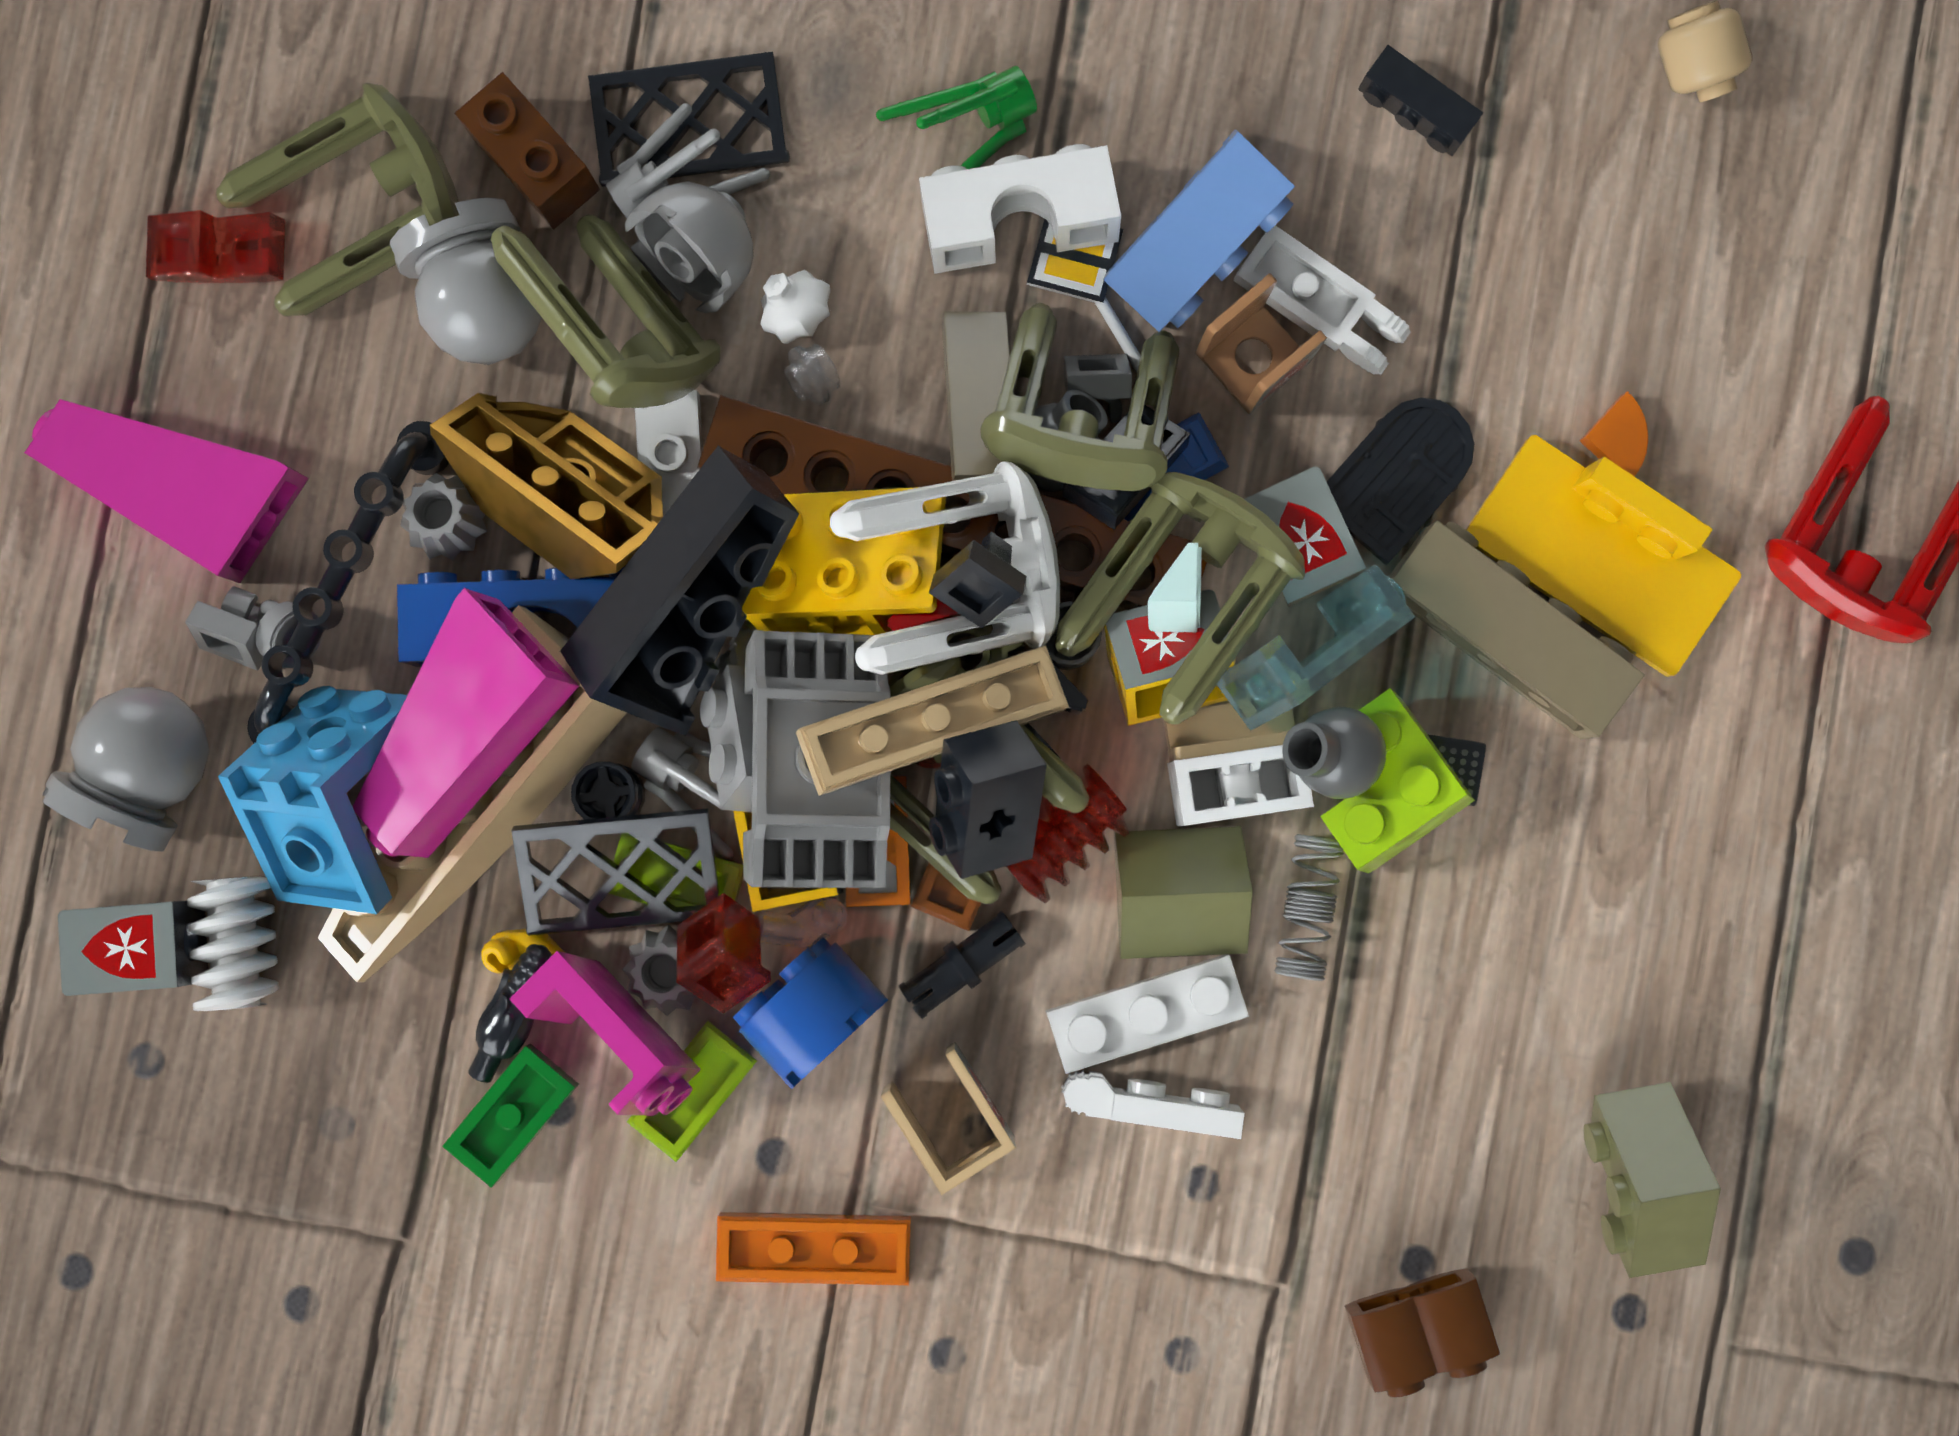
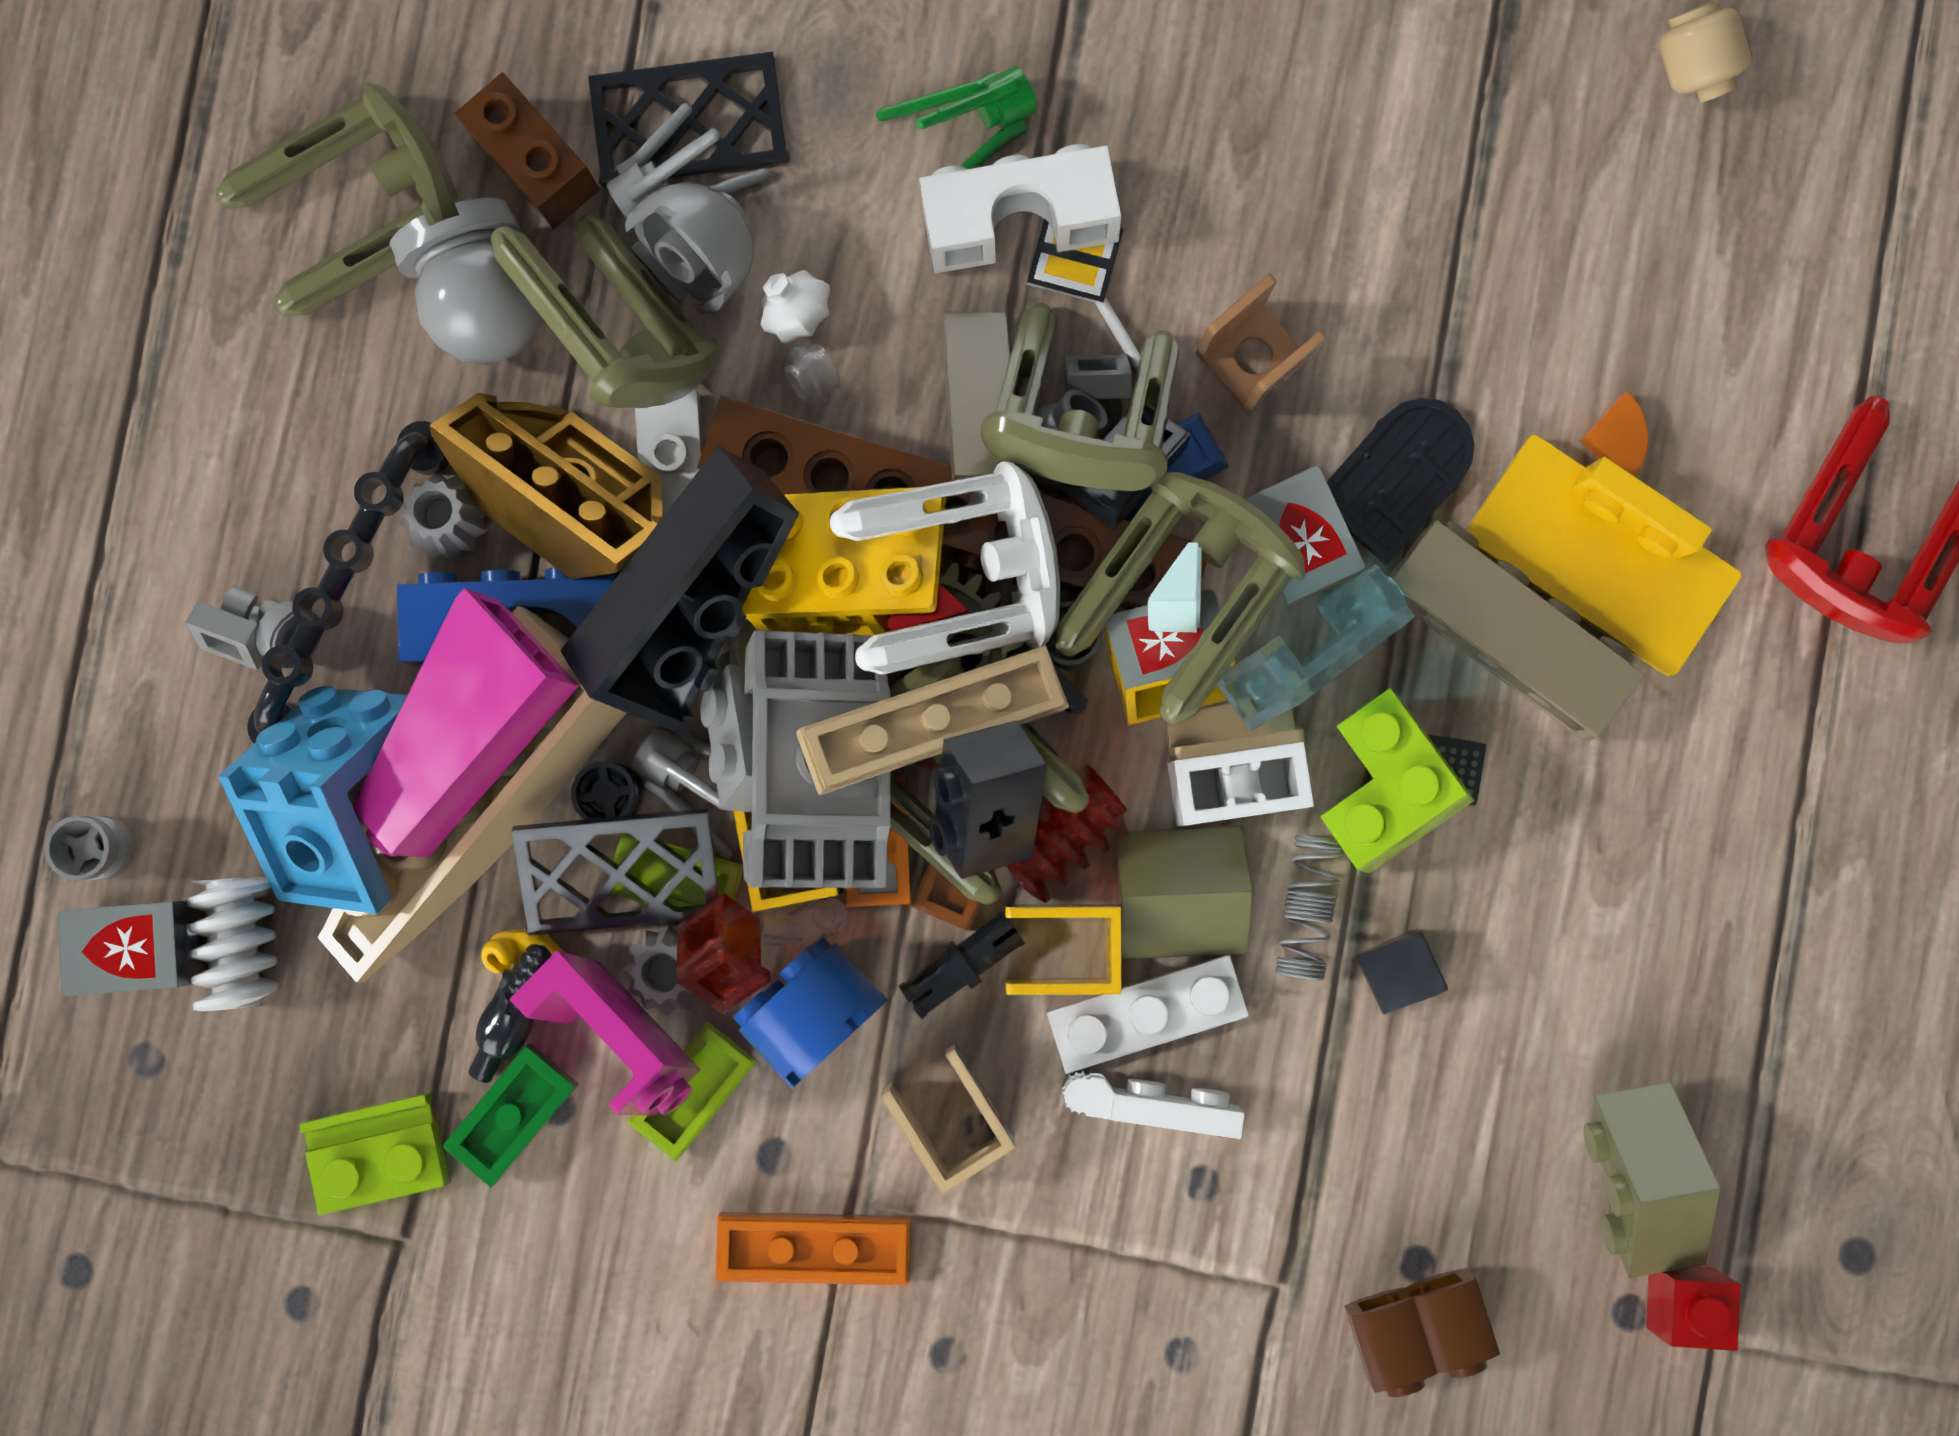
dark pink slope [24,399,309,583] -> none
light grey tile [42,687,209,852] -> none
clear red slope [146,210,285,283] -> none
black tile [929,532,1027,628] -> none
medium blue wedge [1103,129,1295,332] -> none
white hinge [1233,225,1411,375] -> none
dark grey piece [1282,707,1387,799] -> none
black piece [1358,45,1484,156] -> none
none -> light grey wheel [44,816,135,881]
none -> lime plate [299,1092,451,1216]
none -> yellow piece [1005,904,1121,995]
none -> black slope [1355,929,1448,1014]
none -> red brick [1646,1266,1741,1351]

